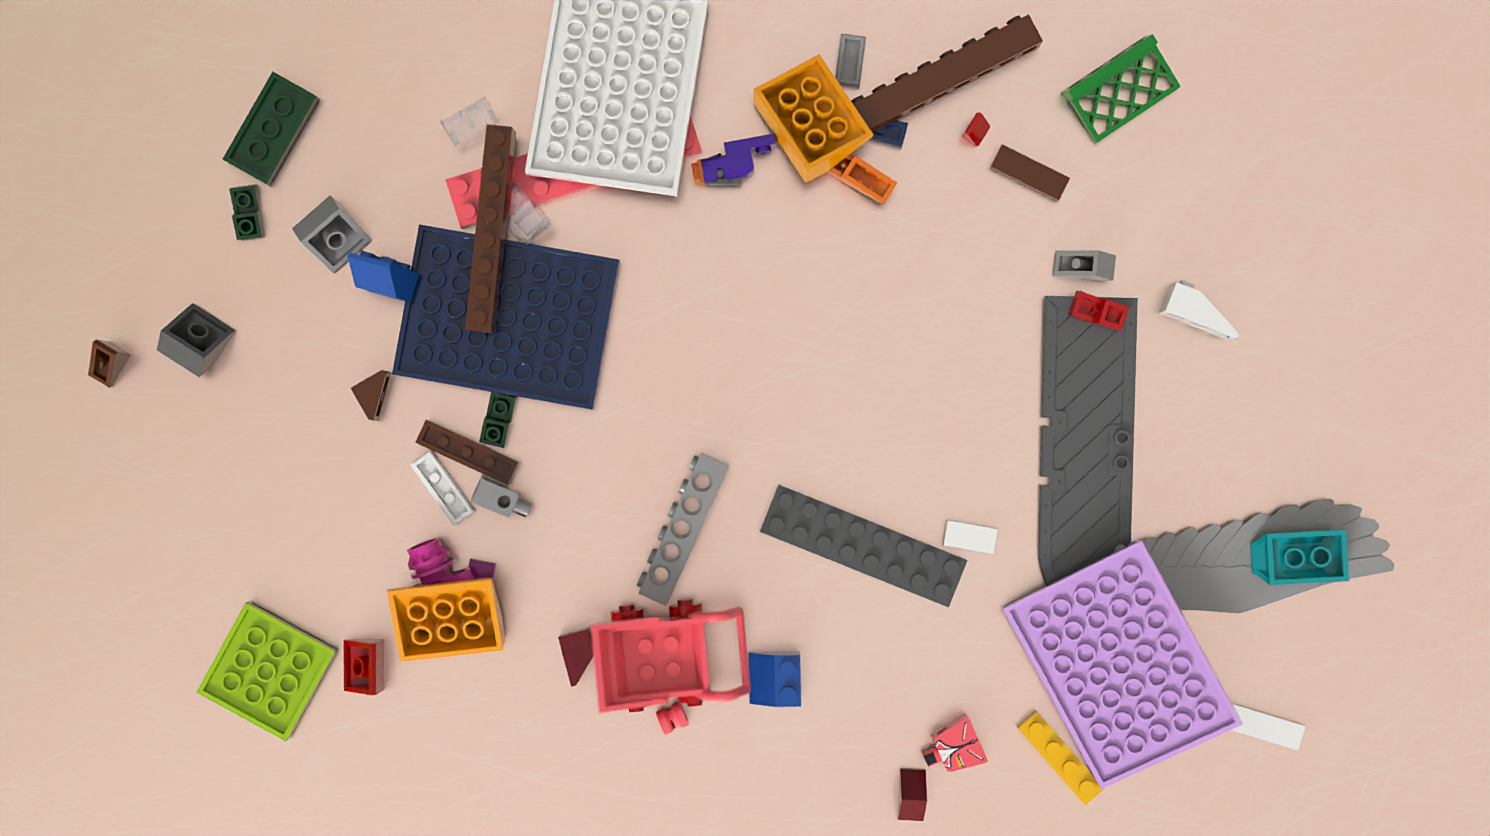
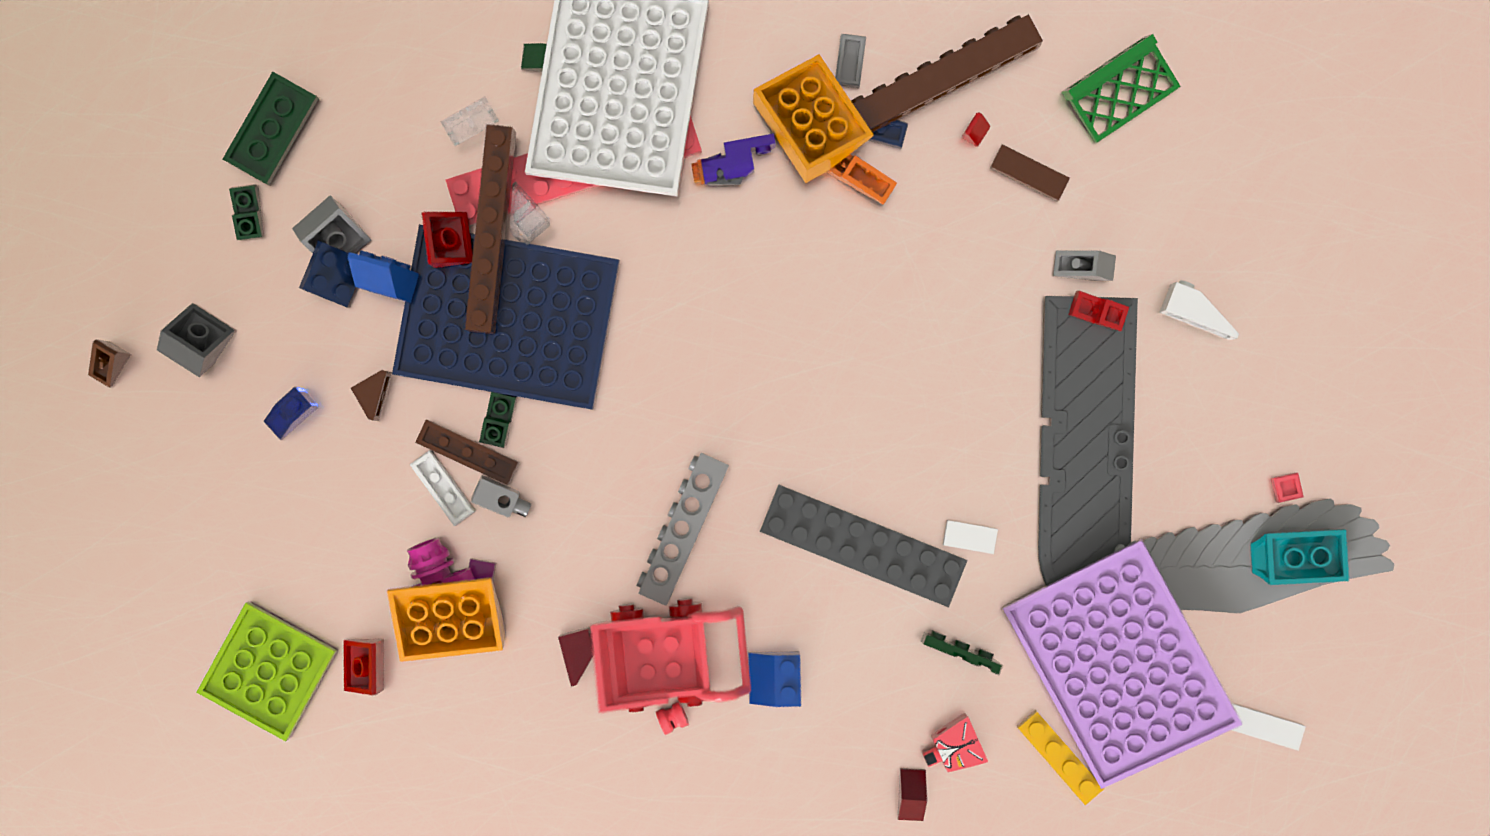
none -> clear blue slope [264,387,319,440]
none -> dark blue plate [299,241,356,307]
none -> red slope [422,212,473,268]
none -> dark green slope [521,43,547,72]
none -> dark green wing [921,630,1003,675]
none -> coral tile [1271,472,1304,503]

